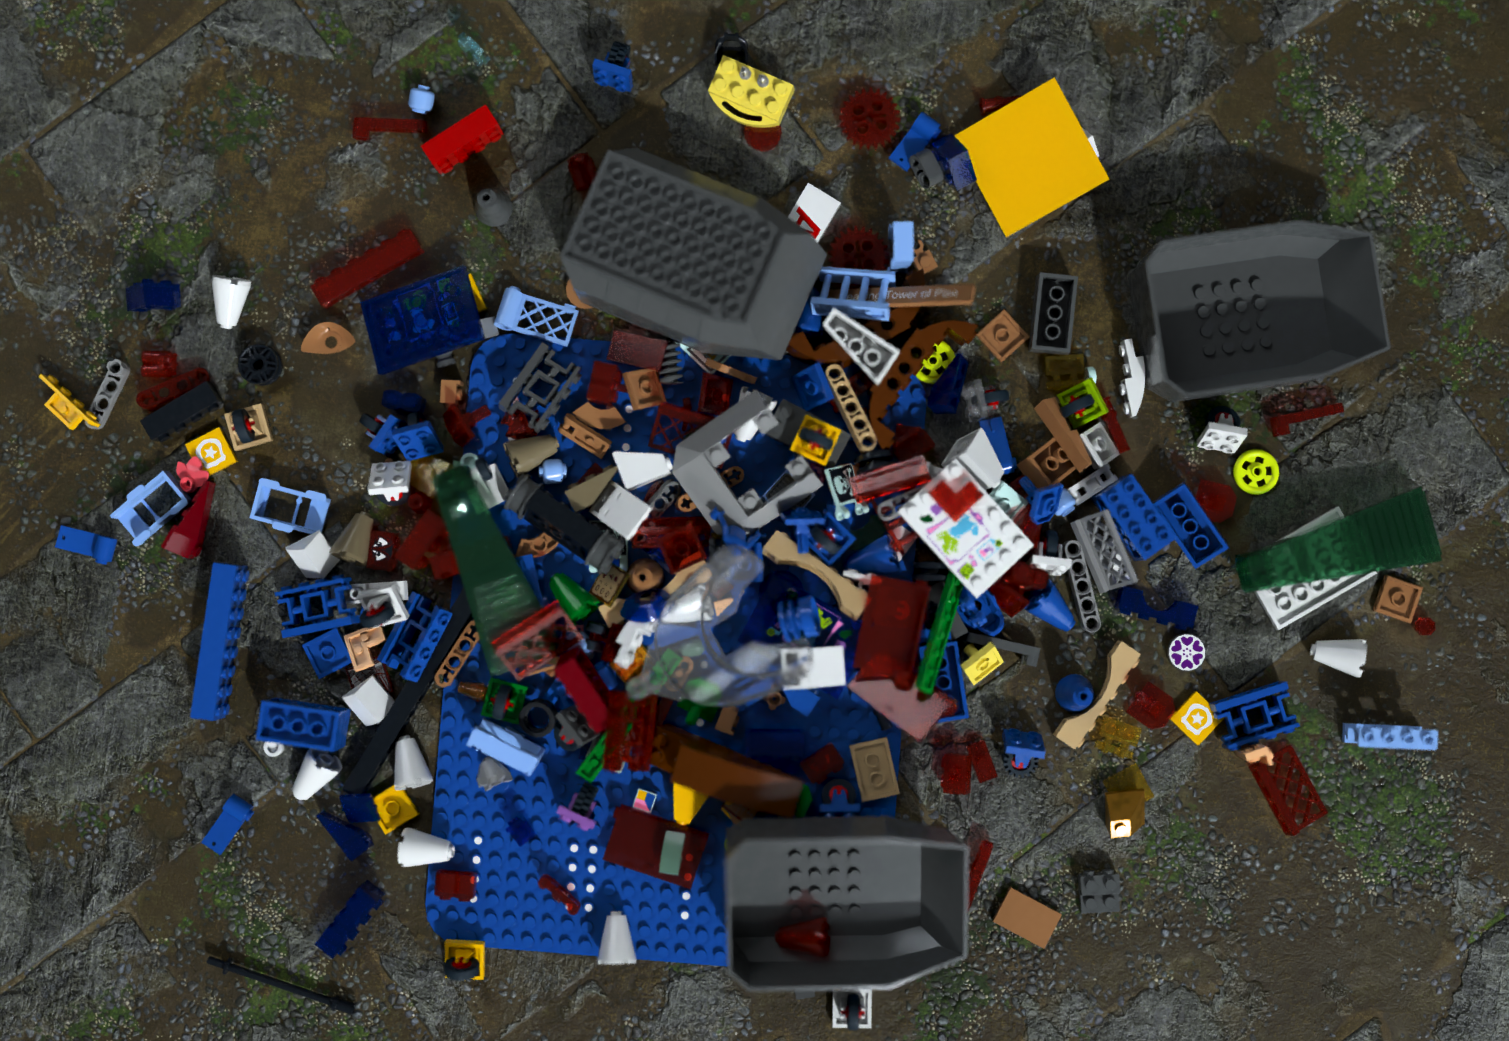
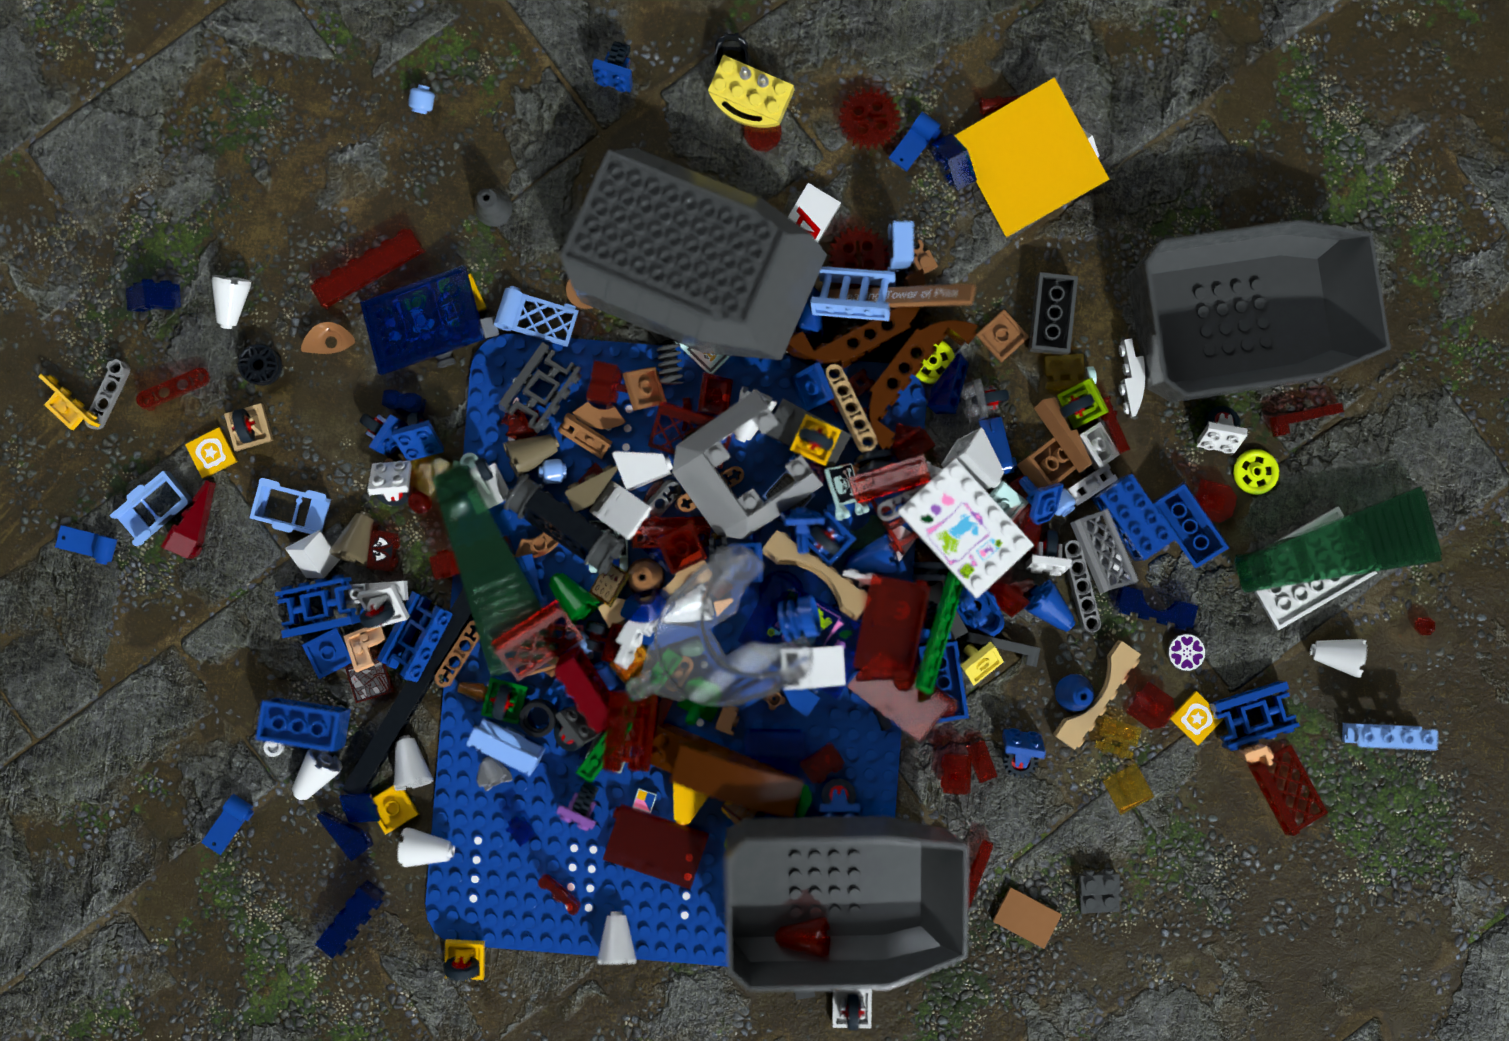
black brick [140,381,224,442] -> none
clear red piece [141,350,178,378] -> none
coral plate [176,456,209,493] -> none
blue brick [190,563,249,721] -> none
black bar [207,956,357,1015] -> none
white slope [342,675,395,726] -> none
clear red beam [352,117,427,141] -> none
clear red brick [394,509,454,570] -> none
red brick [421,104,504,174] -> none
clear red brick [434,869,477,902] -> none
medium nougat brick [440,380,464,408] -> none
clear red piece [443,403,491,448] -> none
clear light blue plate [457,32,491,67] -> none
clear red piece [567,152,598,191] -> none
clear red piece [606,330,668,372] -> none
sand green slope [659,831,686,876] -> none
medium nougat tile [705,358,757,384] -> none
blue piece [709,506,767,558] -> none
white wedge [823,308,900,386] -> none
tan tile [849,737,900,803] -> none
dark grey beam [909,148,943,189] -> none
clear red plate [927,480,984,522] -> none
clear red brick [1001,562,1049,591] -> none
pearl gold slope [1105,789,1145,838] -> none
medium nougat tile [1372,575,1423,624] -> none

